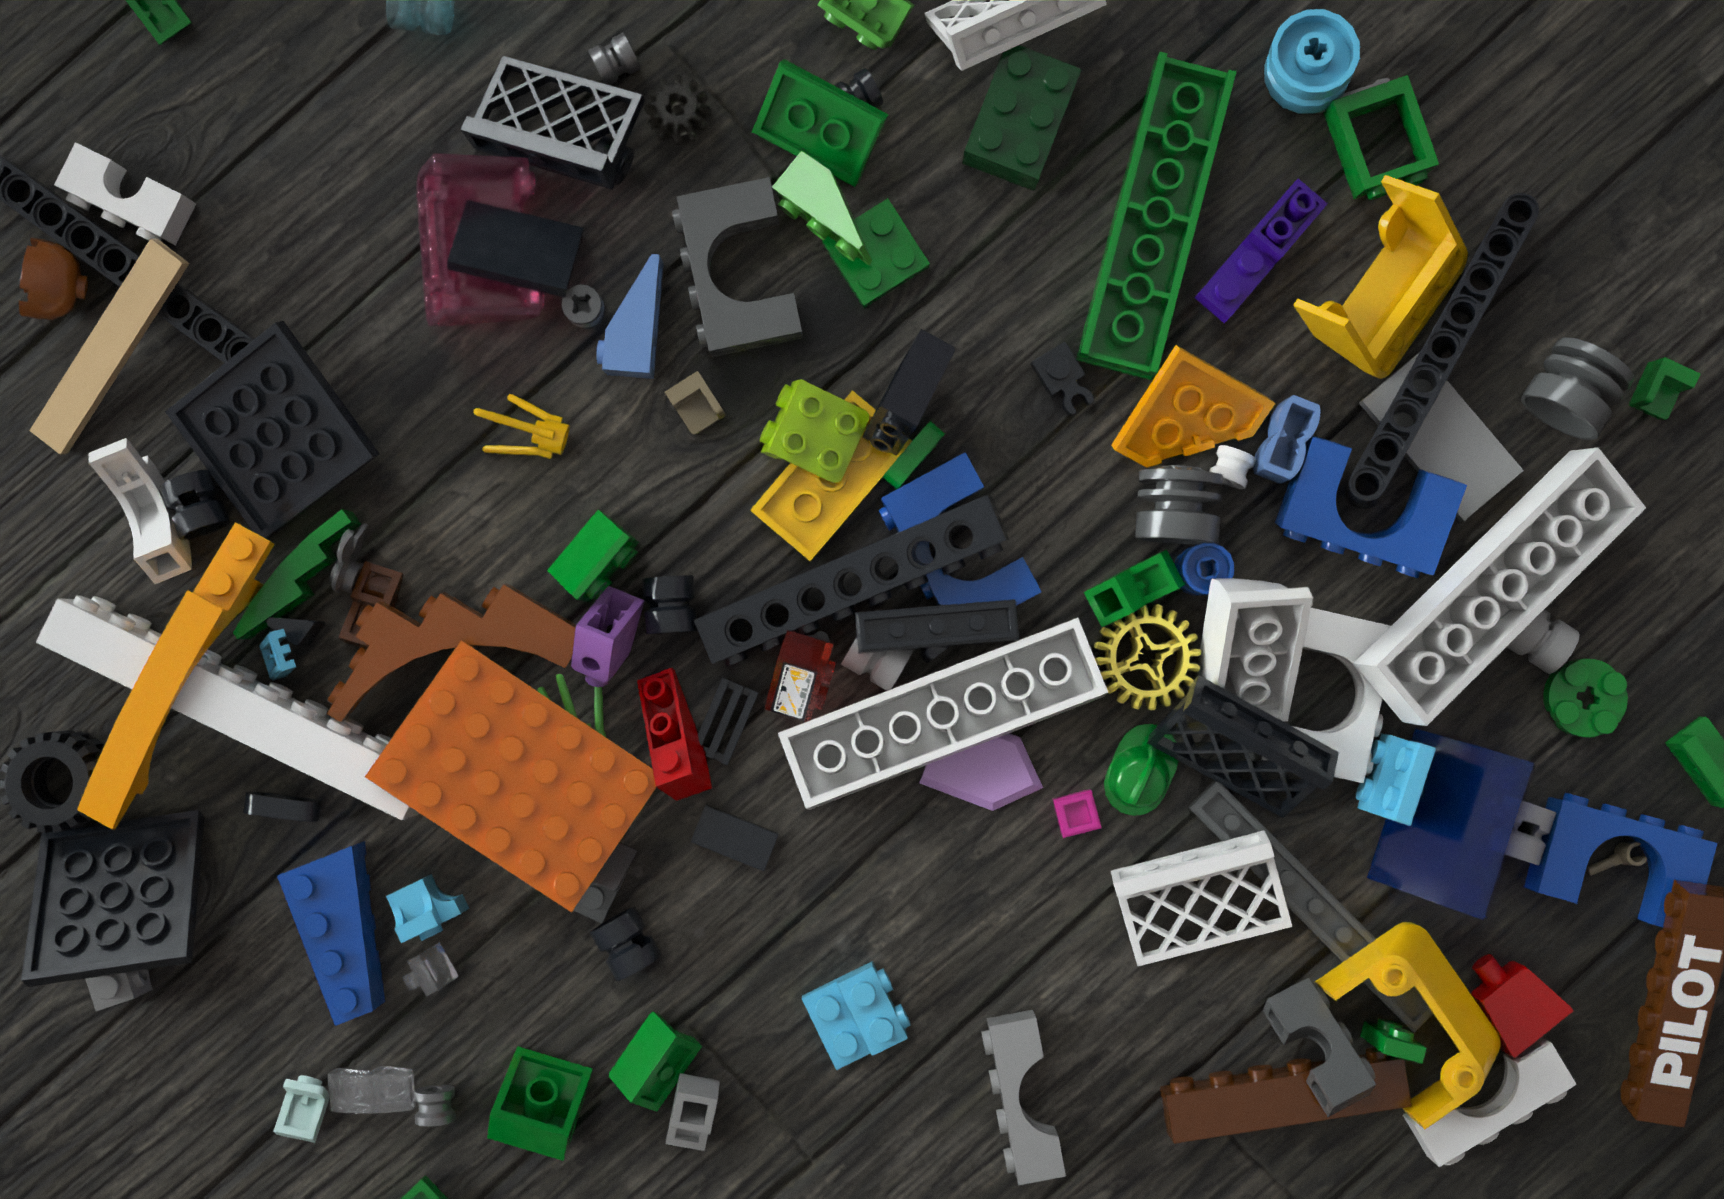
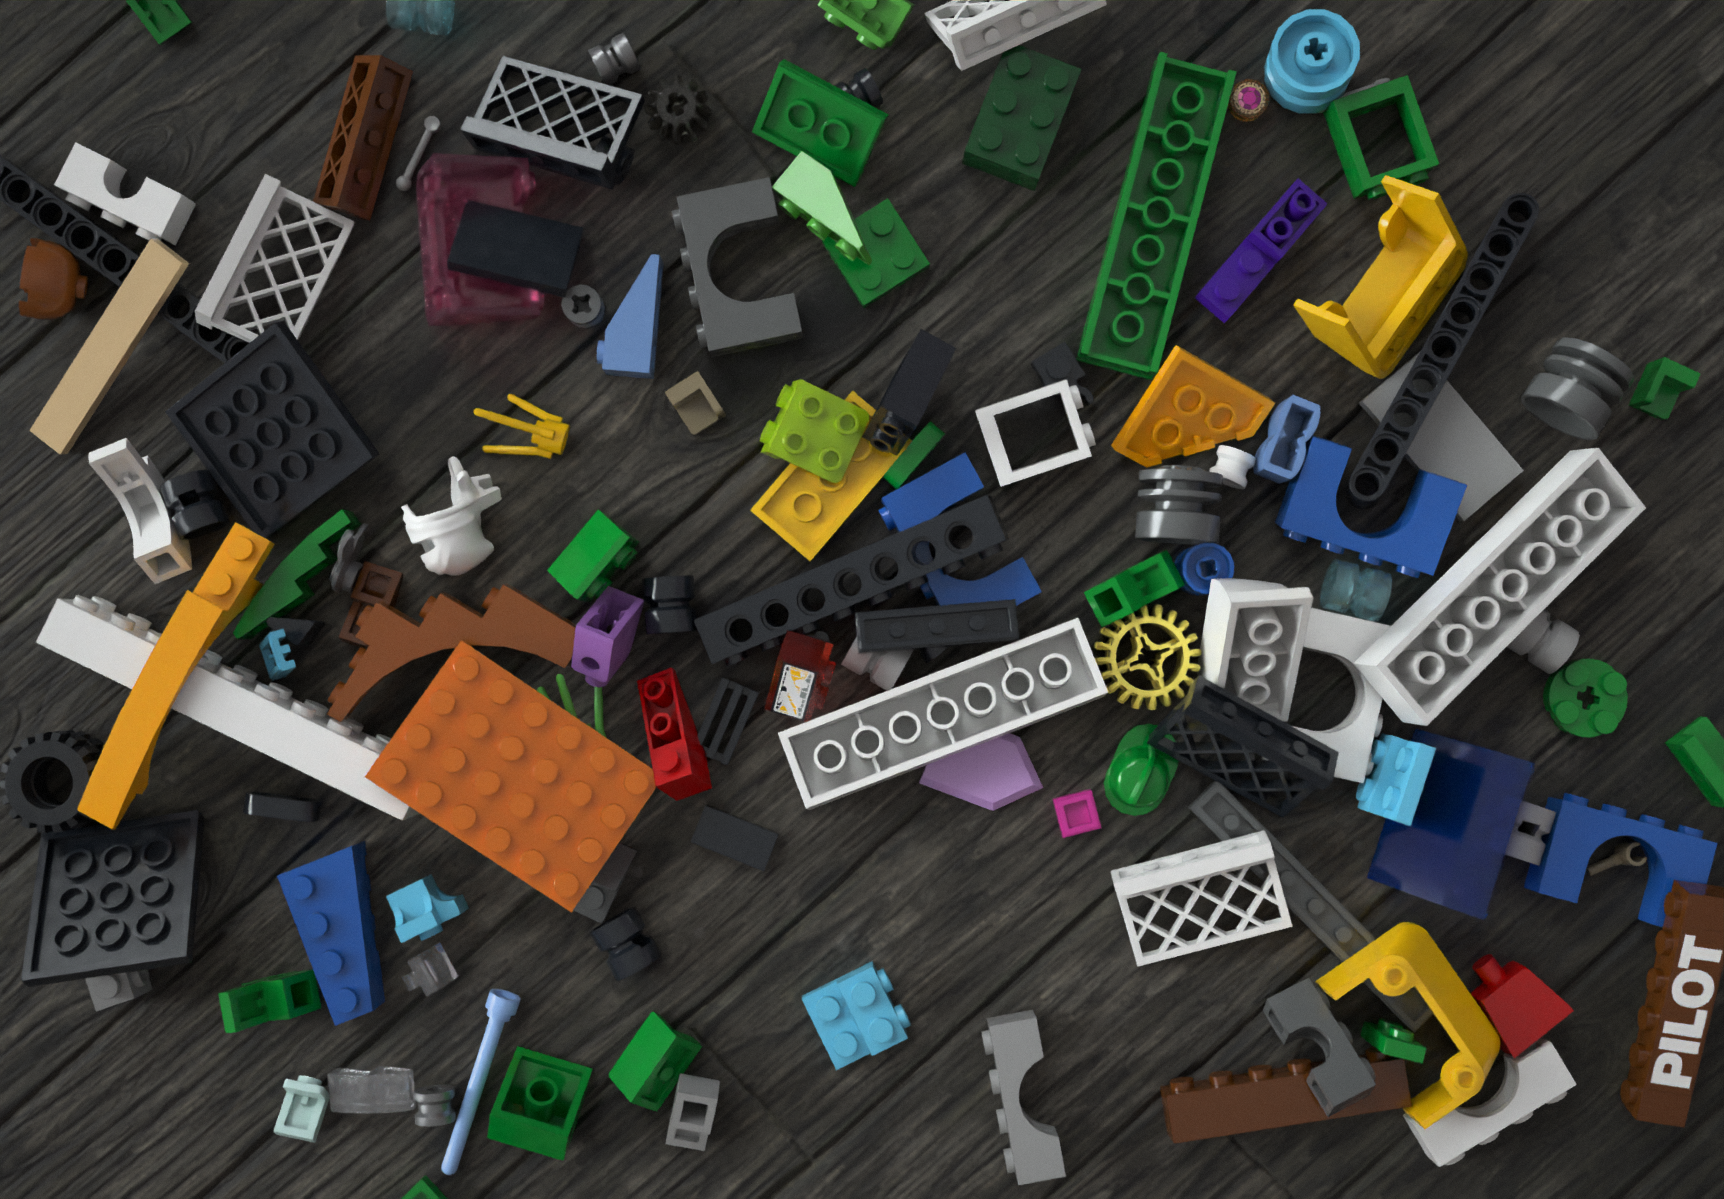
none -> white fence [195,174,355,343]
none -> green brick [218,969,321,1033]
none -> reddish brown fence [313,55,413,221]
none -> light grey hinge [396,116,441,191]
none -> white piece [401,456,502,576]
none -> light blue piece [442,989,521,1175]
none -> white window [975,380,1096,487]
none -> tile [1228,79,1269,121]
none -> clear light blue wheel [1320,558,1392,622]

